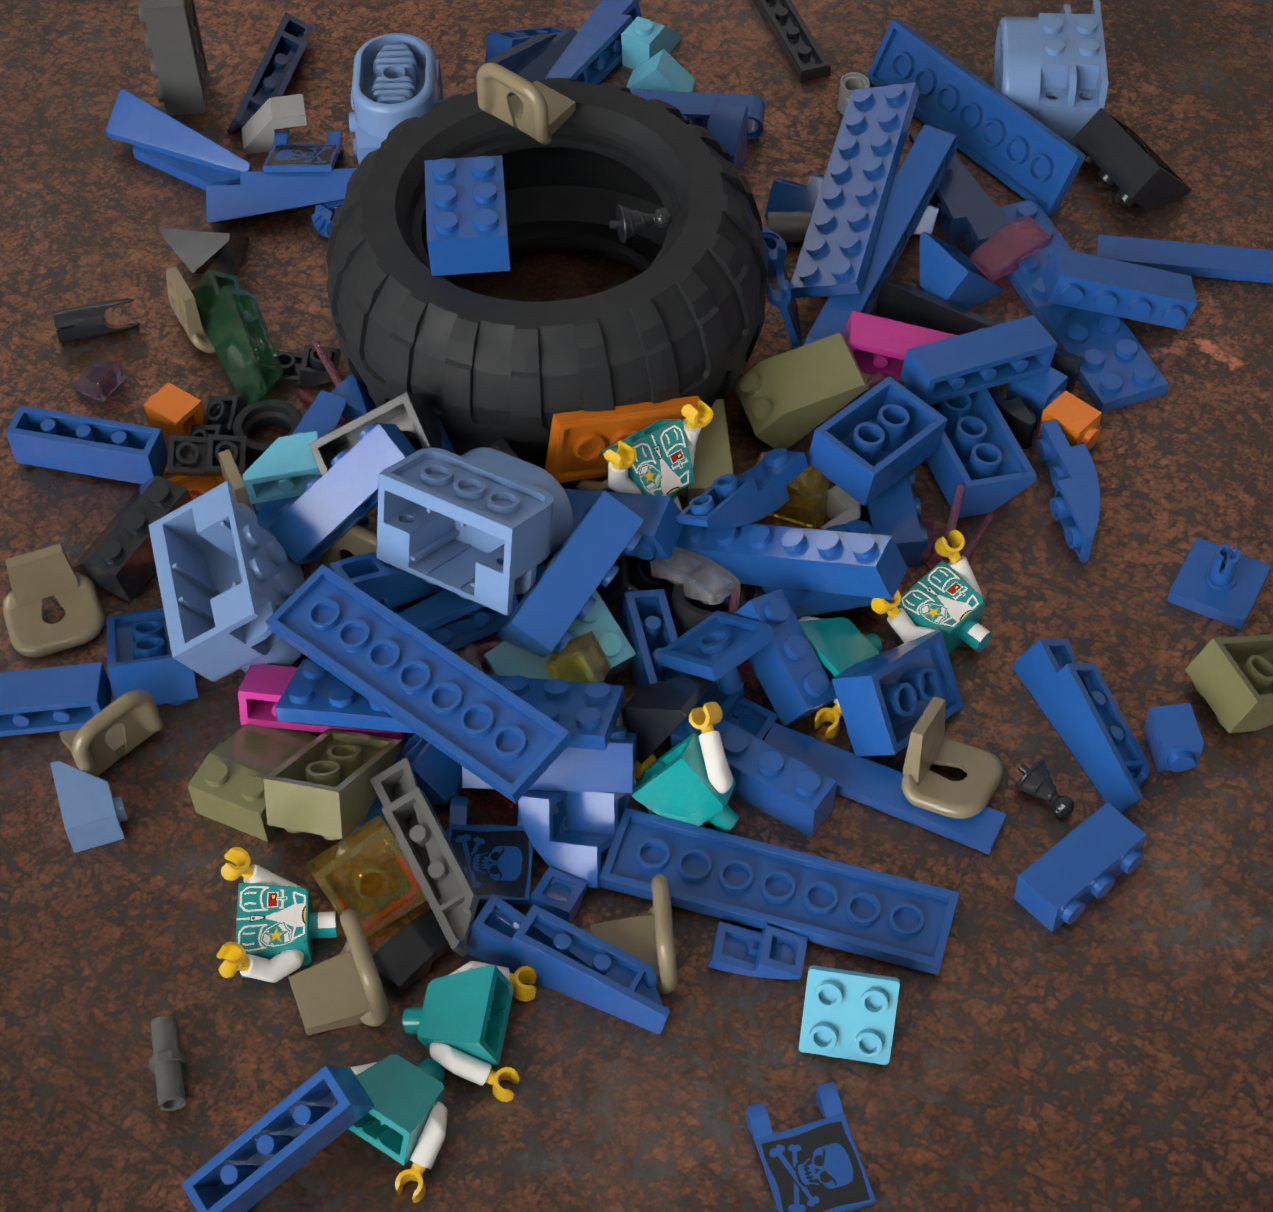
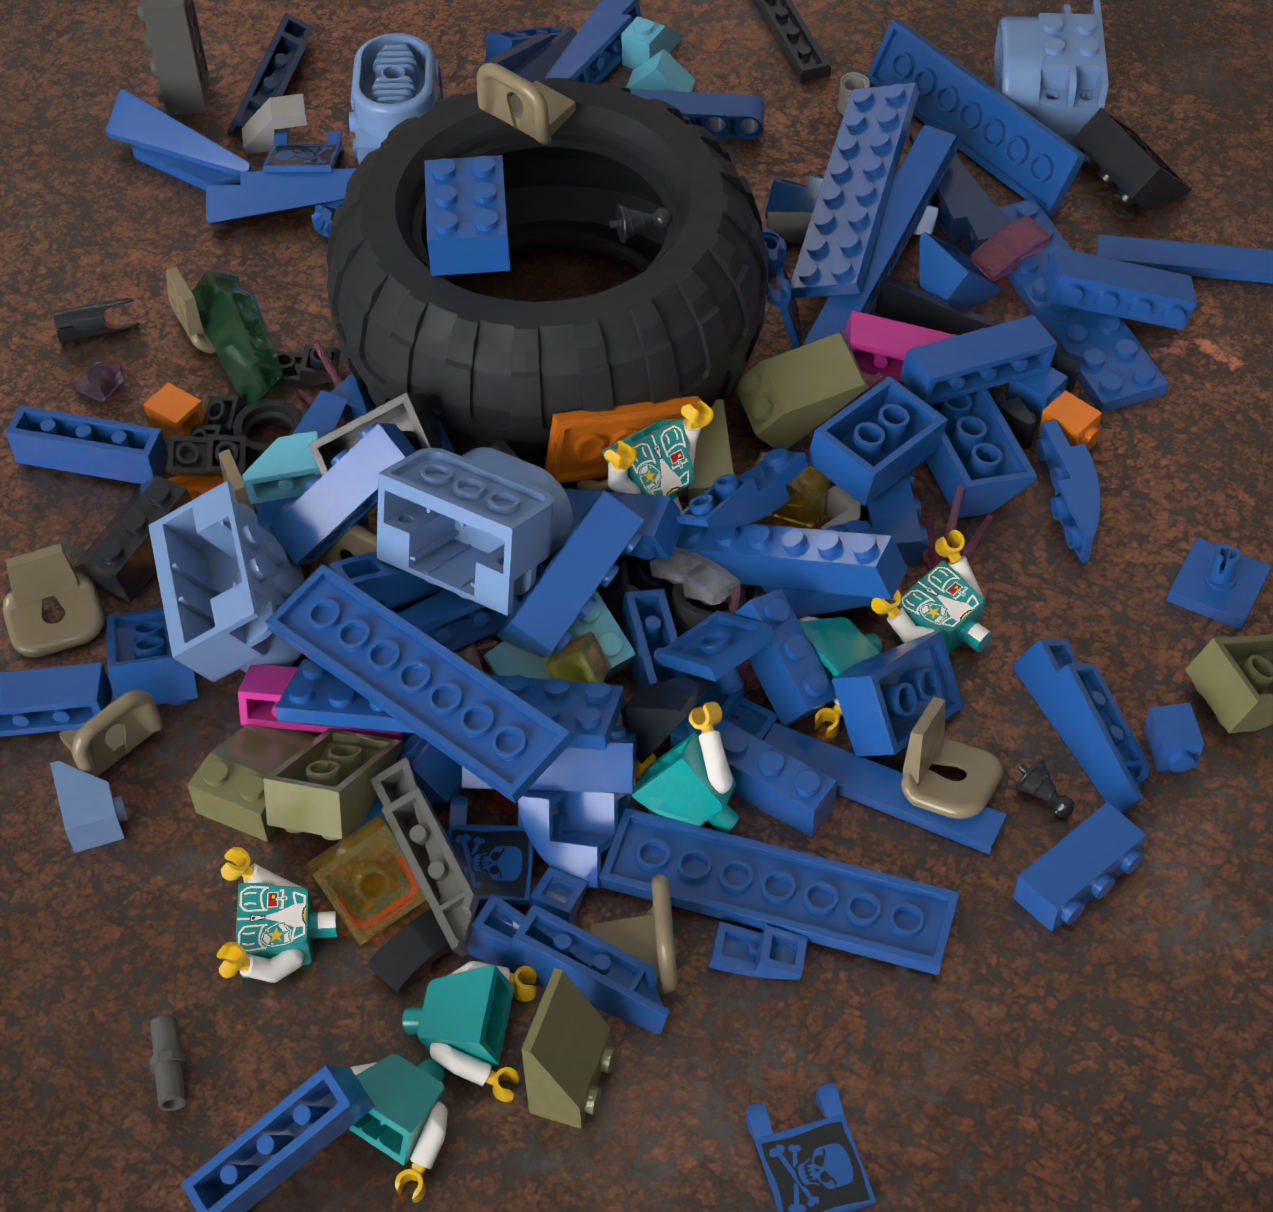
black slope [161,228,249,277] -> none
dark tan piece [288,909,390,1036] -> none
blue slope [707,97,748,172] -> none
medium azure bracket [799,965,900,1065] -> none
none -> olive slope [521,968,617,1129]

